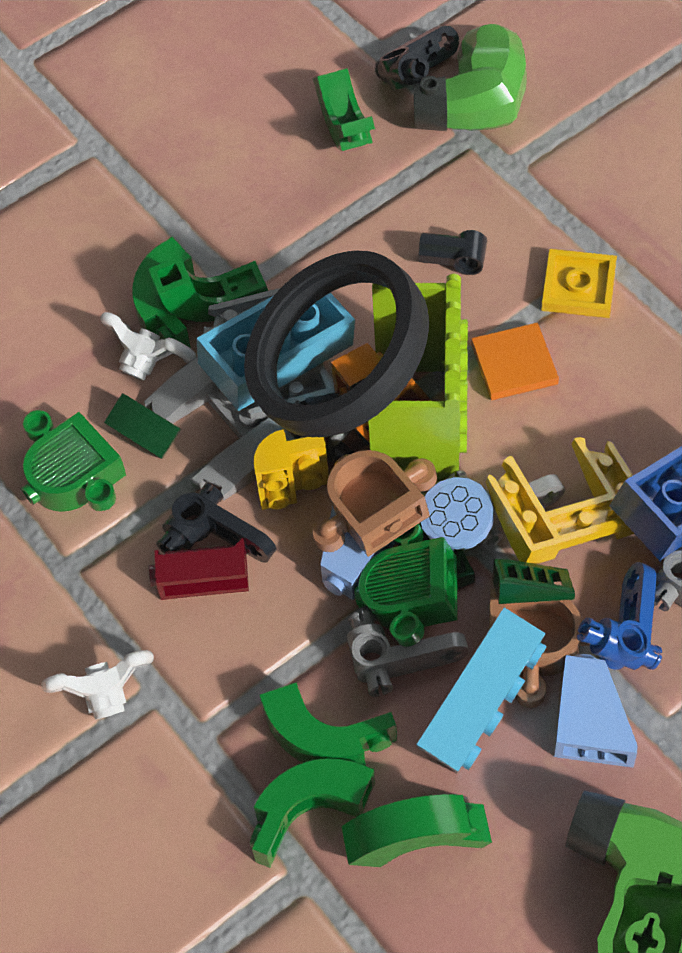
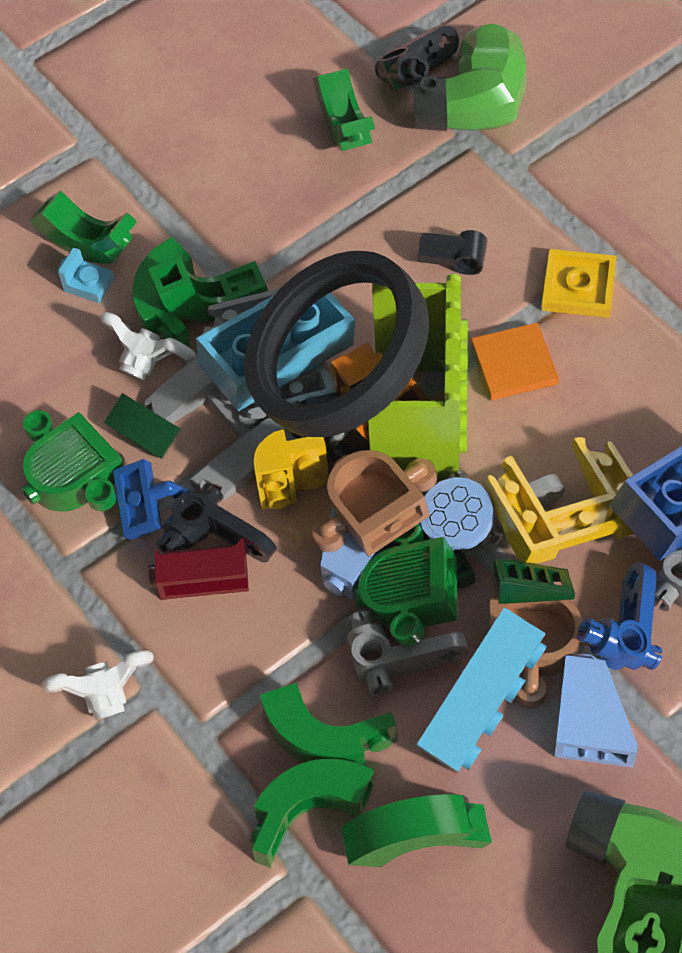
none -> green arch [29,191,137,264]
none -> medium azure bracket [58,248,115,303]
none -> blue plate [113,459,191,540]

